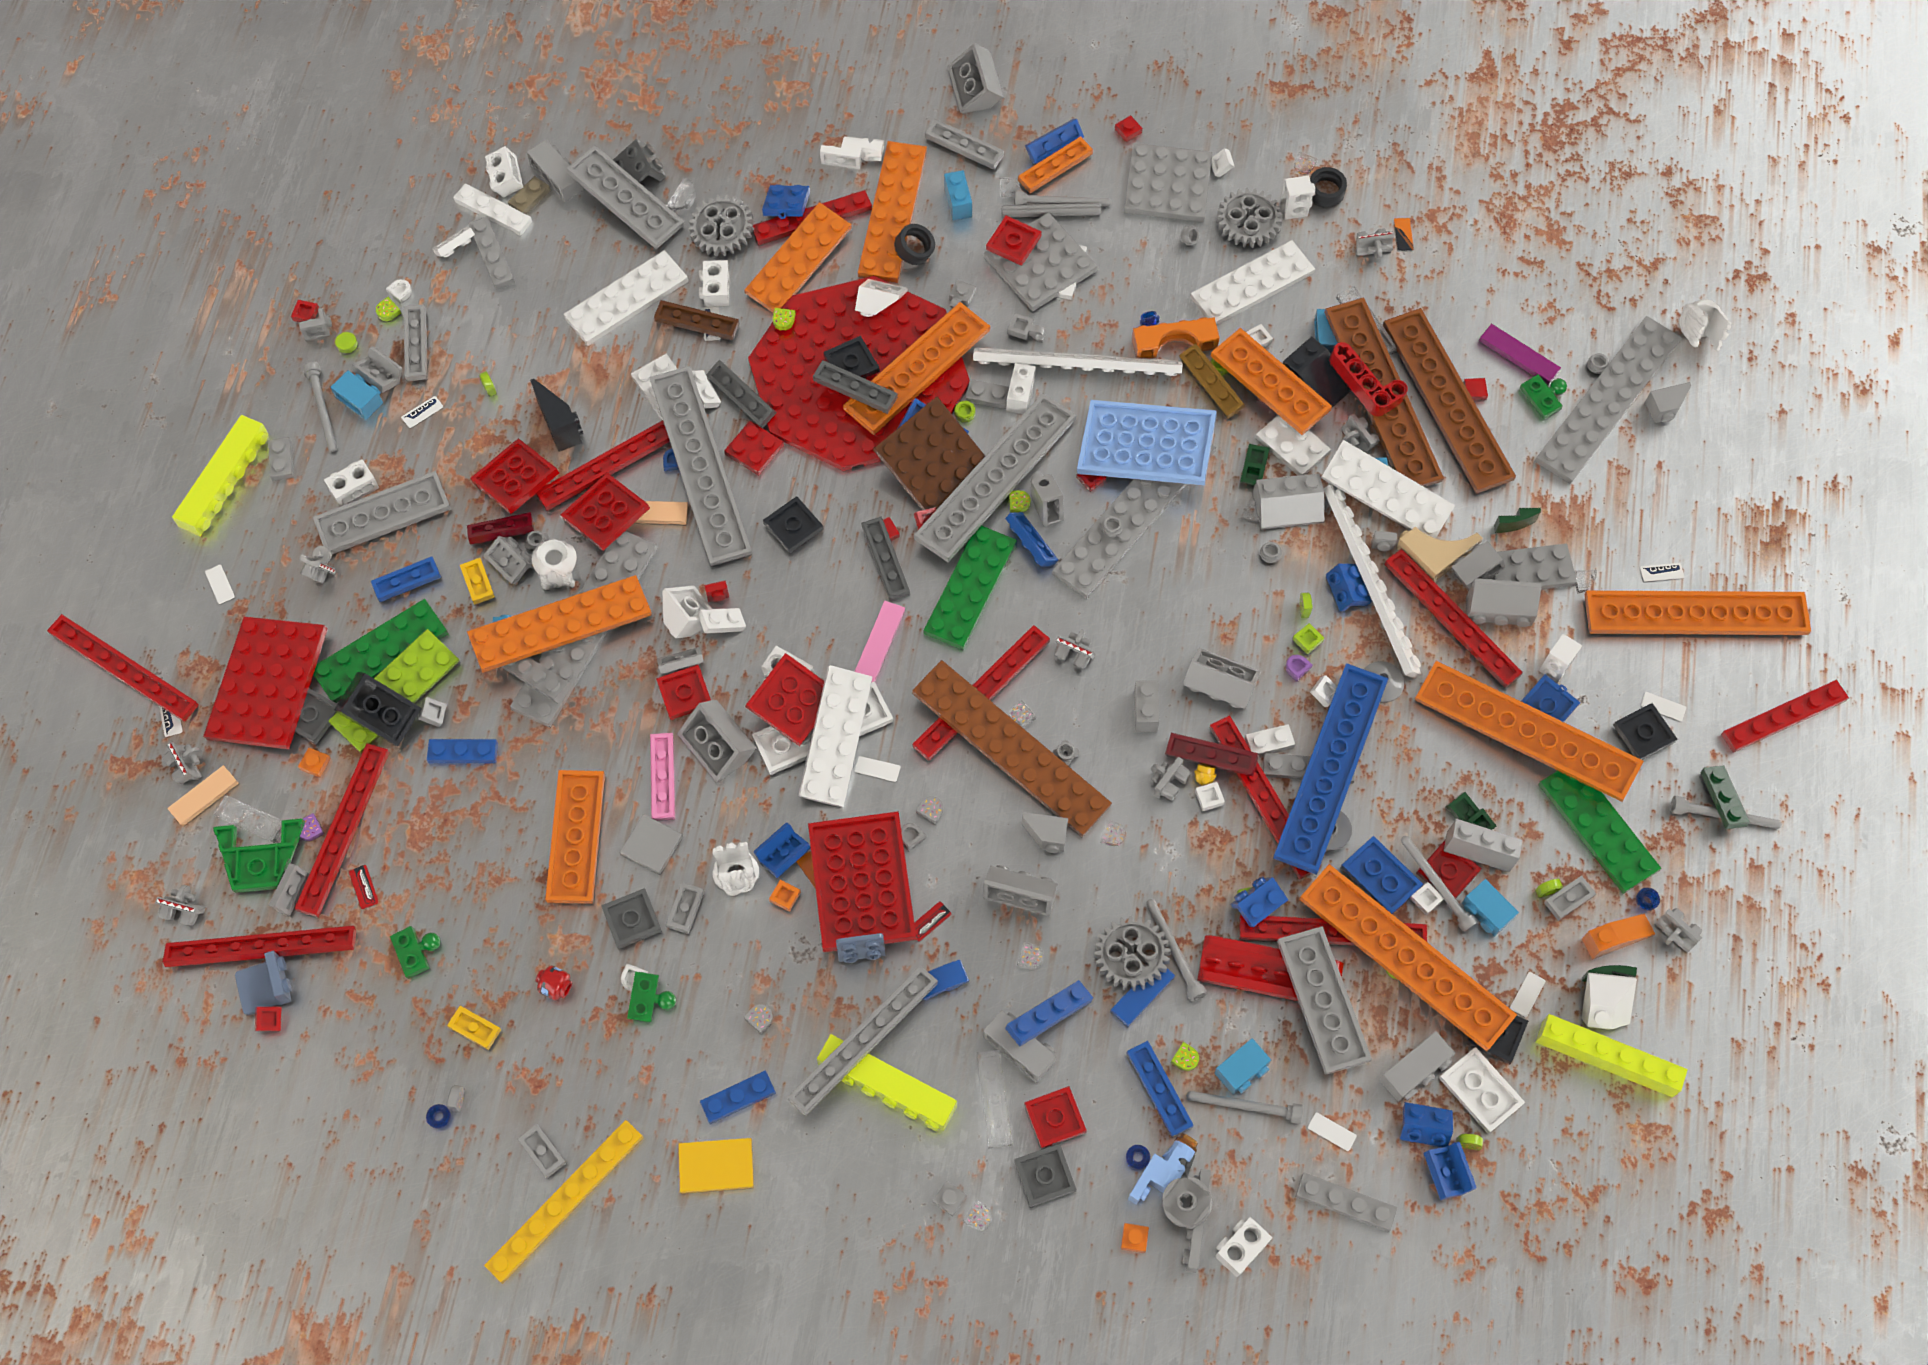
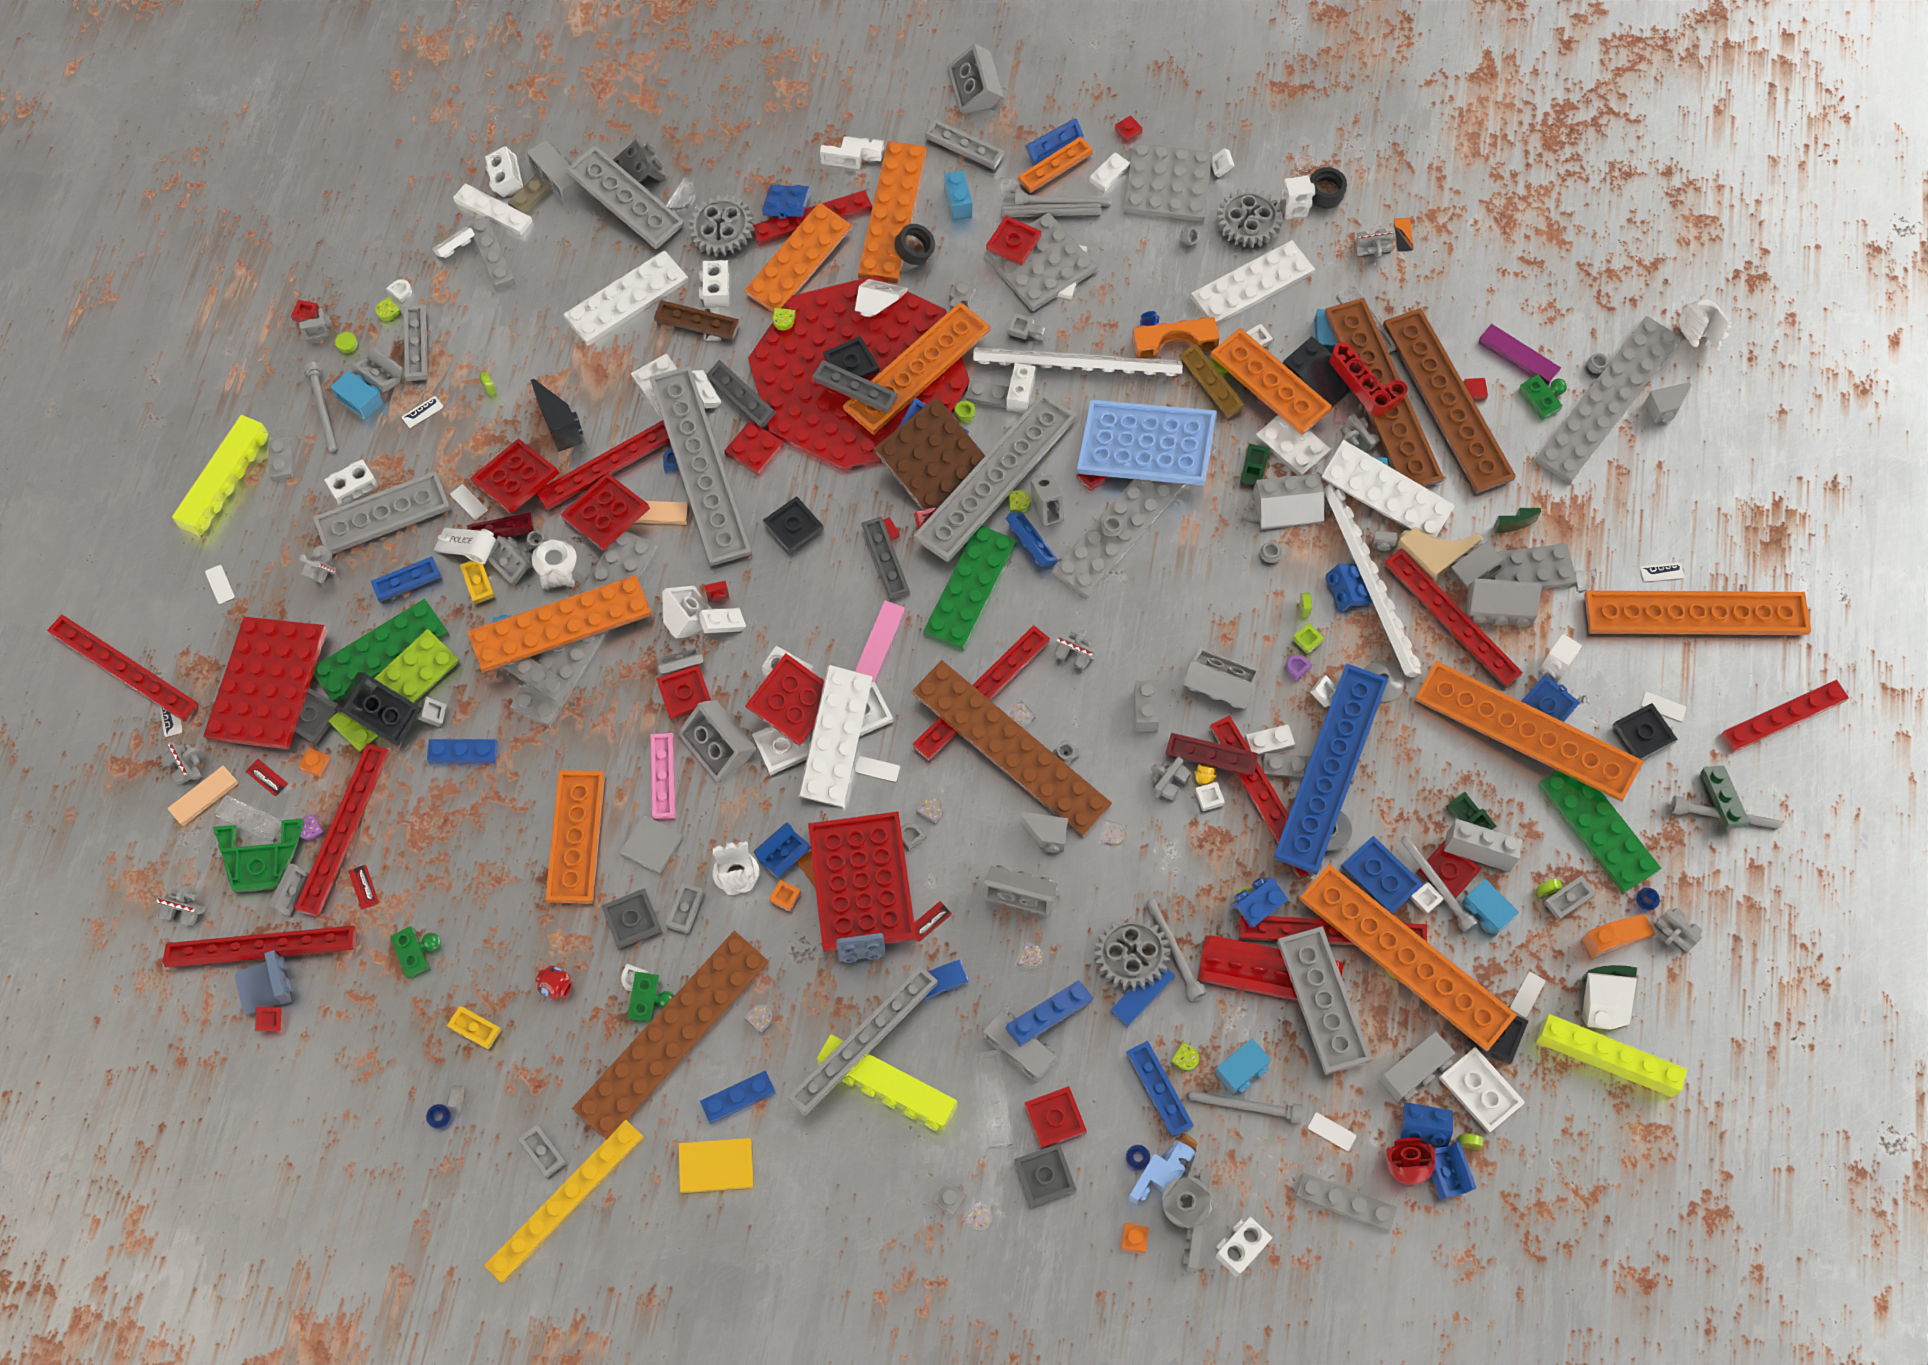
none -> sticker [246,759,288,796]
none -> white door [434,528,496,564]
none -> white sticker [450,484,488,520]
none -> dark orange plate [572,930,769,1140]
none -> white plate [1089,152,1130,192]
none -> red cylinder [1386,1137,1436,1185]

